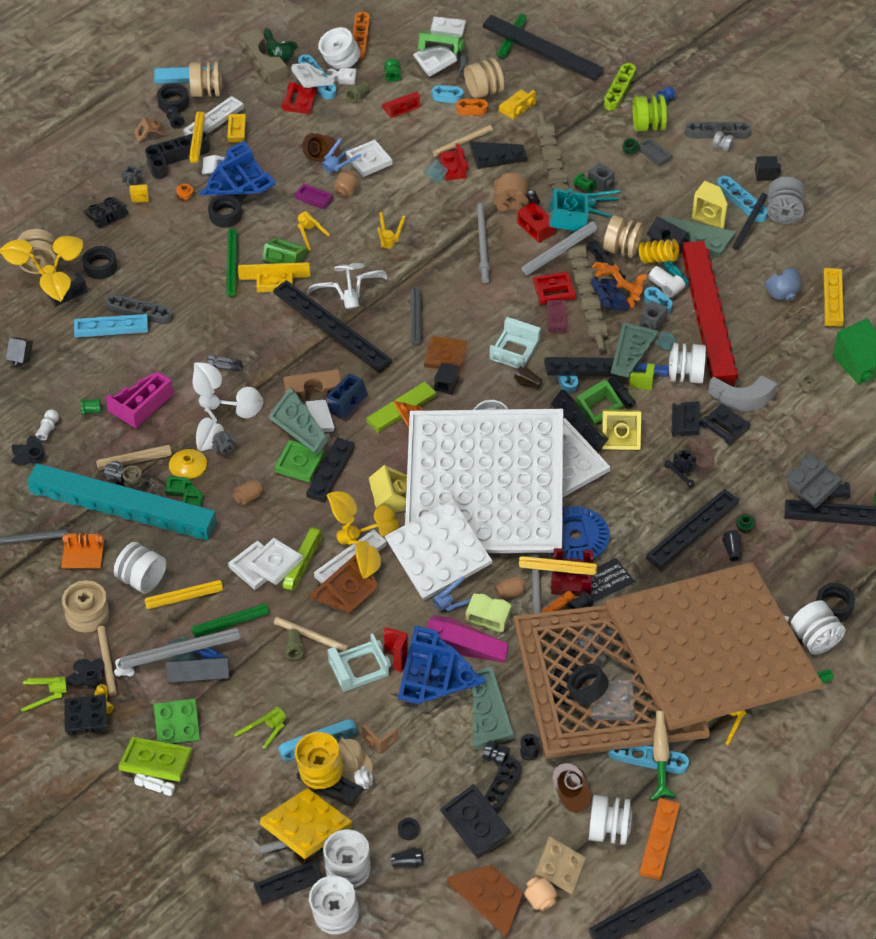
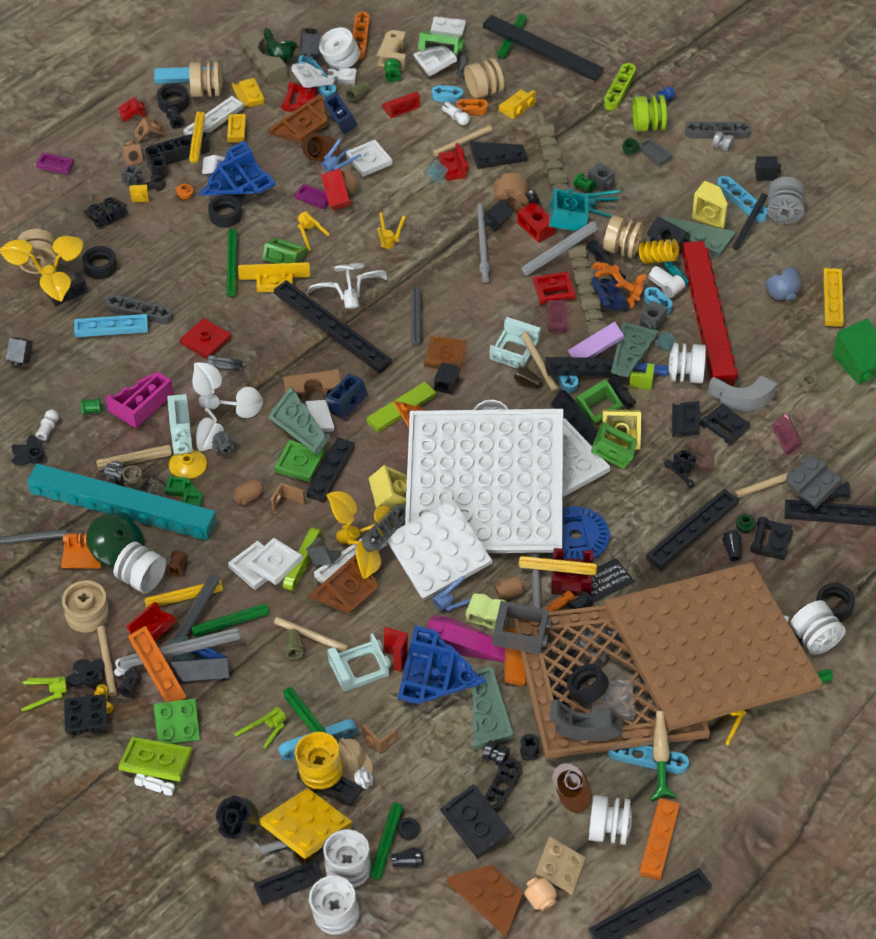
none -> magenta plate [36,153,75,175]
none -> dark green dish [86,514,144,568]
none -> black bush [117,670,142,698]
none -> red bracket [118,97,147,122]
none -> medium nougat bracket [122,140,143,166]
none -> red bracket [126,602,177,642]
none -> orange plate [128,626,187,702]
none -> pearl dark grey bar [141,174,166,192]
none -> reddish brown bush [166,550,188,577]
none -> light aqua window [167,394,193,454]
none -> dark grey axle [174,574,219,643]
none -> red plate [180,318,232,359]
none -> black cylinder [216,795,259,840]
none -> yellow plate [231,78,265,108]
none -> dark orange wing [269,94,329,143]
none -> medium nougat bracket [271,482,305,510]
none -> green axle [283,687,326,733]
none -> black brick [300,28,319,57]
none -> dark grey panel [306,538,342,566]
none -> red panel [321,168,353,211]
none -> dark blue brick [323,92,358,134]
none -> dark grey beam [362,504,406,552]
none -> green axle [370,802,403,880]
none -> tan piece [377,30,406,71]
none -> white pin [442,102,470,125]
none -> black brick [483,200,514,231]
none -> dark grey window [492,601,552,654]
none -> orange tile [504,628,526,686]
none -> tan bar [521,332,559,393]
none -> dark grey arch [549,699,622,741]
none -> lavender tile [568,322,625,358]
none -> bright green tile [591,422,636,469]
none -> tan bar [734,469,796,498]
none -> black plate [750,517,792,560]
none -> clear pink plate [772,414,803,455]

